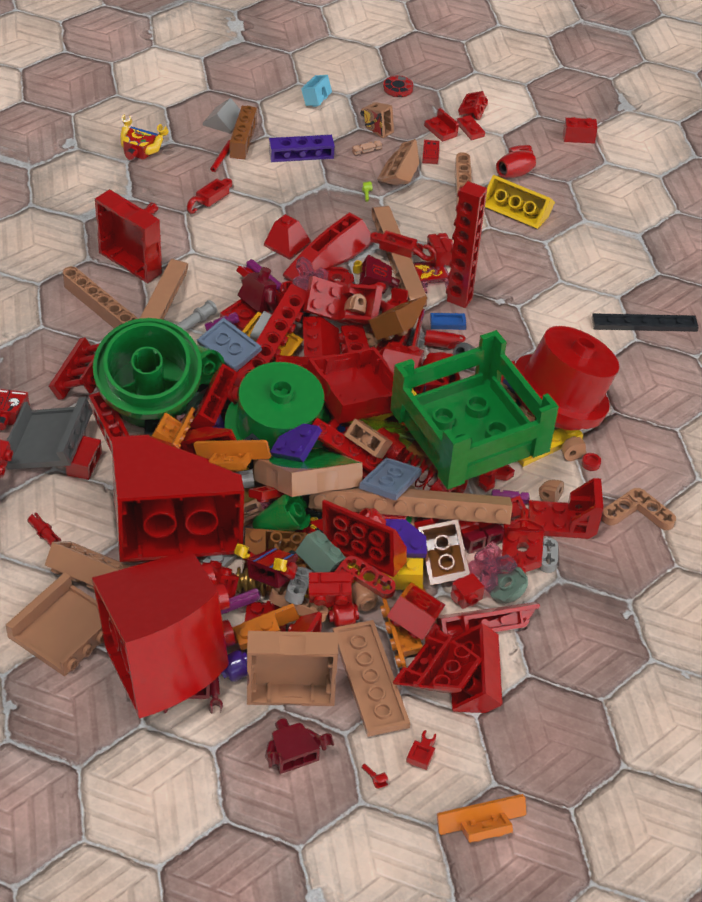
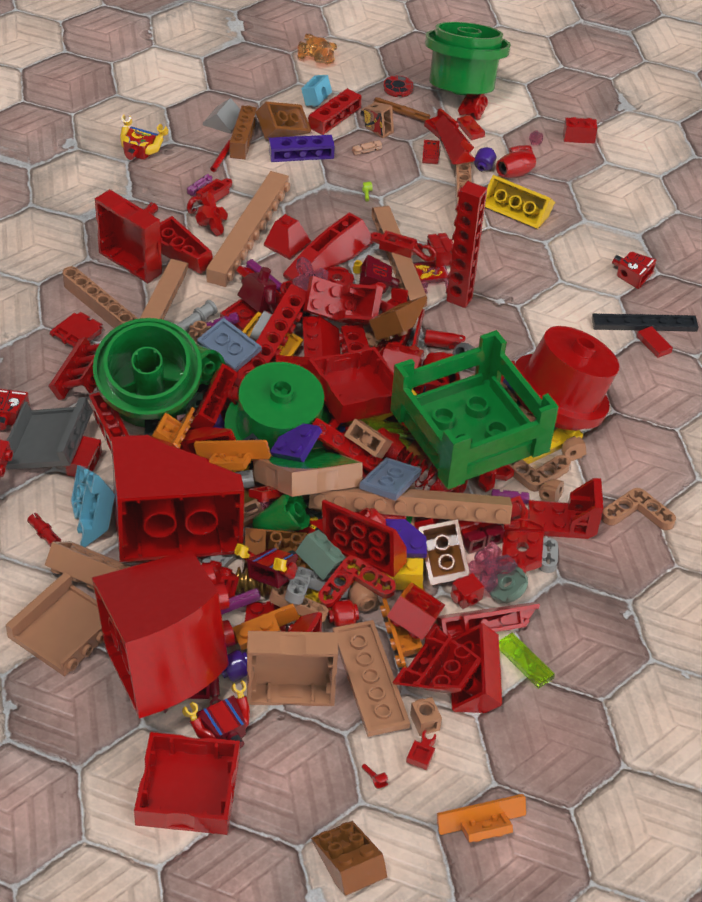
dark red torso [265,718,335,774] -> none
red brick [309,572,352,606] -> none
nougat piece [344,294,366,314] -> none
nougat wedge [377,139,419,186] -> none
blue tile [430,313,466,330] -> none
red tile [581,453,601,471] -> none
none -> red plate [50,312,103,347]
none -> medium azure wedge [71,465,115,547]
none -> red tile [134,732,240,835]
none -> red wedge [160,216,213,274]
none -> torso [182,680,250,749]
none -> magenta axle [187,174,213,196]
none -> nougat gear [189,321,211,342]
none -> red plant [195,191,228,236]
none -> nougat brick [206,171,290,287]
none -> dark orange slope [256,101,311,139]
none -> clear orange animal [298,33,337,65]
none -> red brick [308,88,362,135]
none -> dark orange slope [311,820,387,896]
none -> dark orange axle [373,97,431,122]
none -> nougat brick [410,697,442,736]
none -> green piece [425,22,511,95]
none -> red wedge [435,115,475,165]
none -> dark purple head [474,147,497,171]
none -> clear neon green tile [499,632,555,689]
none -> nougat beam [508,455,571,492]
none -> clear pink plate [529,130,543,145]
none -> red torso [612,252,656,289]
none -> red tile [636,326,673,358]

